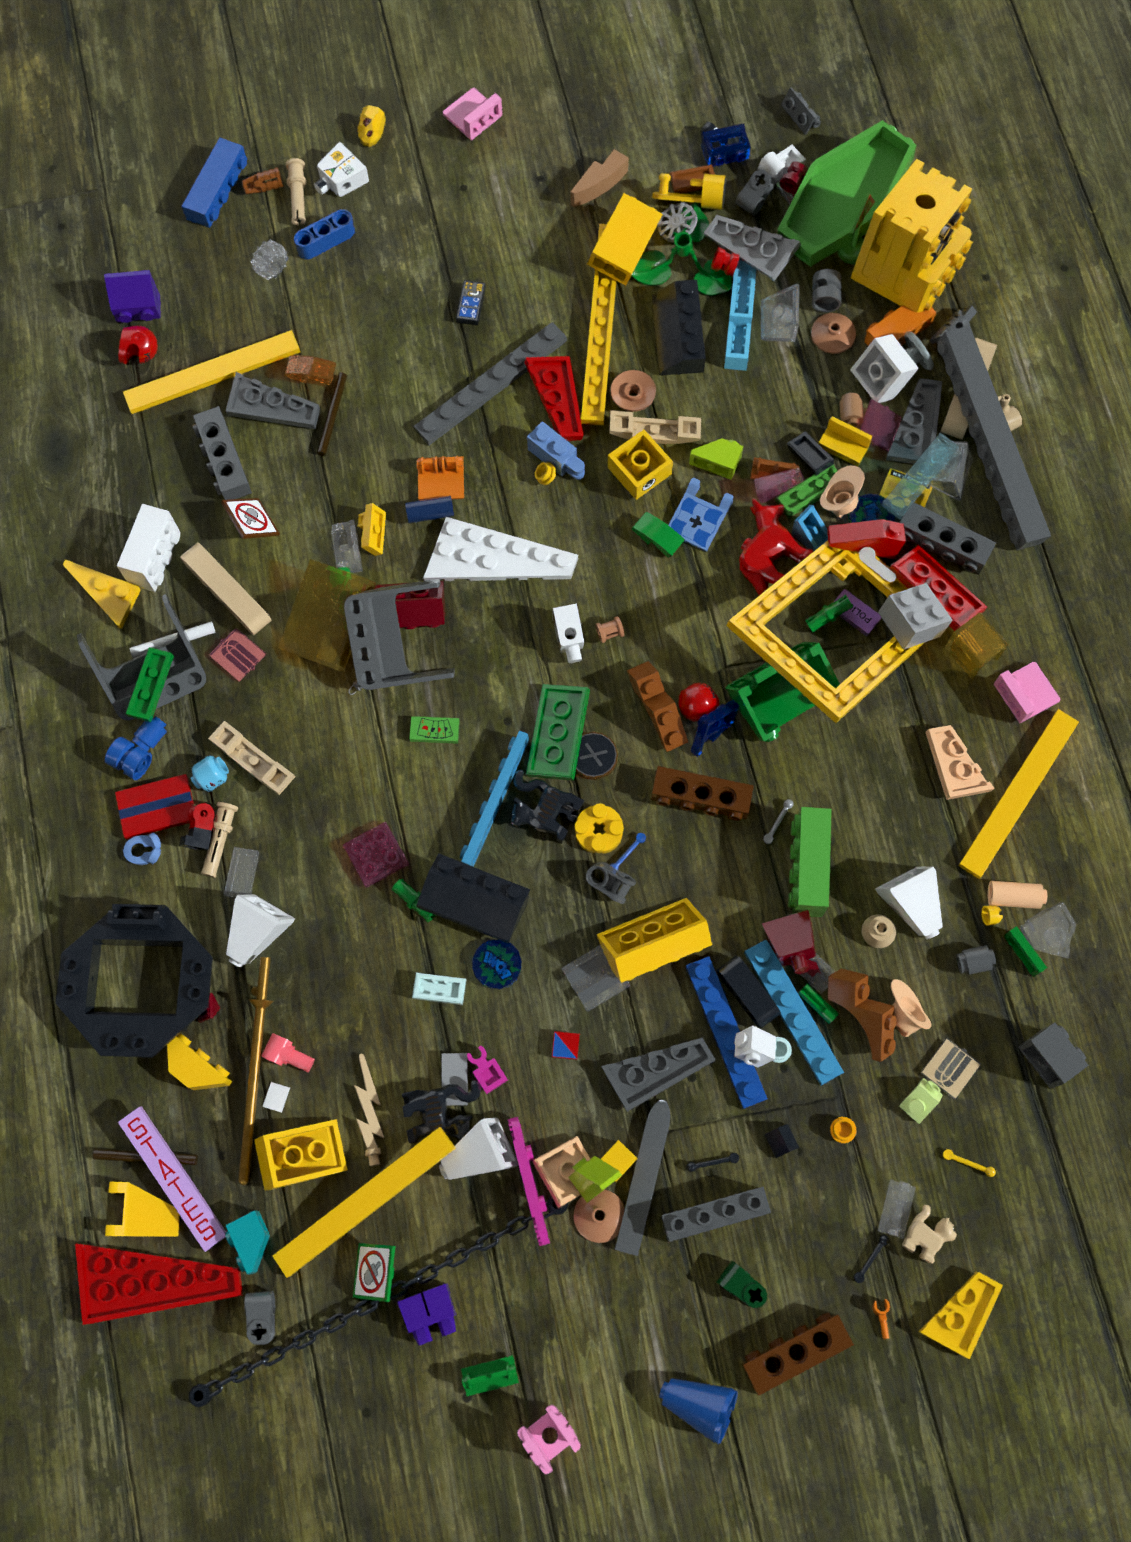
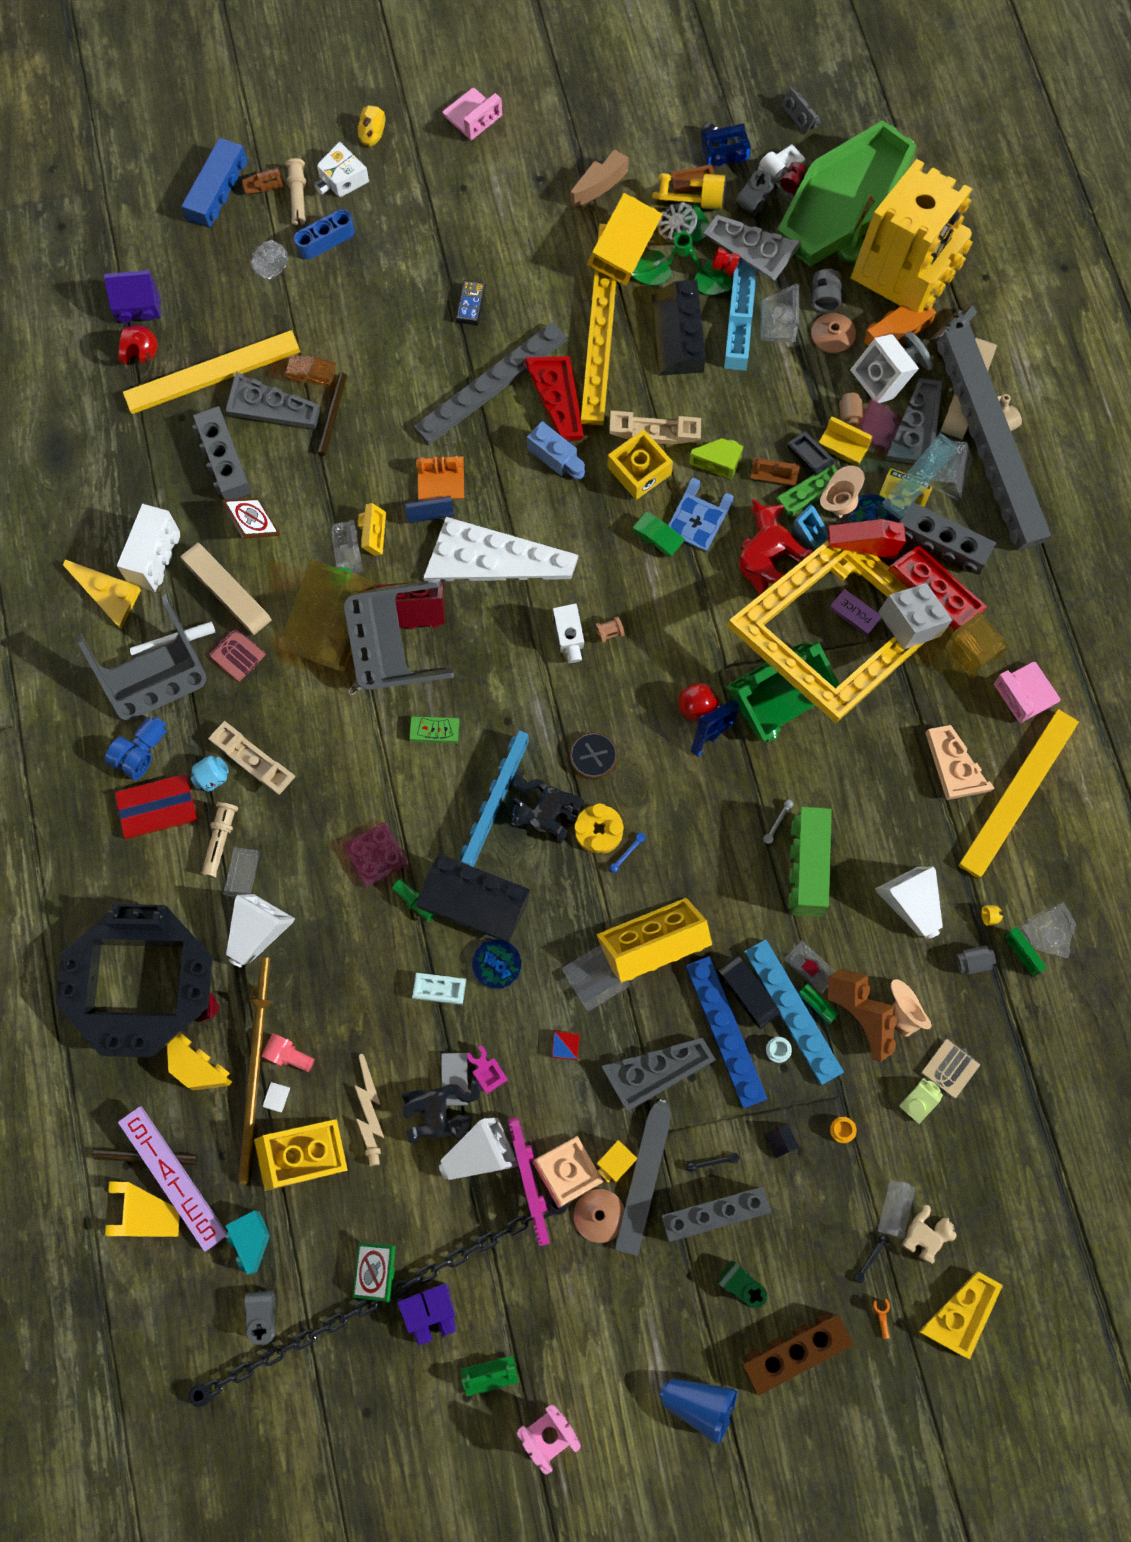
red wing [75,1243,243,1325] -> none
medium blue piece [123,832,161,865] -> none
green plate [126,647,174,722] -> none
leg [179,803,214,851] -> none
yellow tile [273,1127,456,1278] -> none
green tile [526,684,590,781] -> none
yellow plate [535,462,556,485] -> none
lime slope [568,1156,622,1203] -> none
dark grey piece [586,862,636,904] -> none
nougat dish [611,370,656,412] -> none
dark orange arch [627,661,688,752] -> none
reddish brown brick [651,766,754,821] -> none
white brick [735,1025,776,1067] -> none
clear pink slope [754,468,804,503] -> none
dark red torso [762,910,816,974] -> none
green pin [805,594,853,632] -> none
white sticker [859,547,896,582] -> none
tan cone [862,914,896,948] -> none
yellow hinge [942,1149,996,1177] -> none
light nougat brick [988,881,1047,909] -> none
dark grey brick [1018,1023,1089,1089] -> none

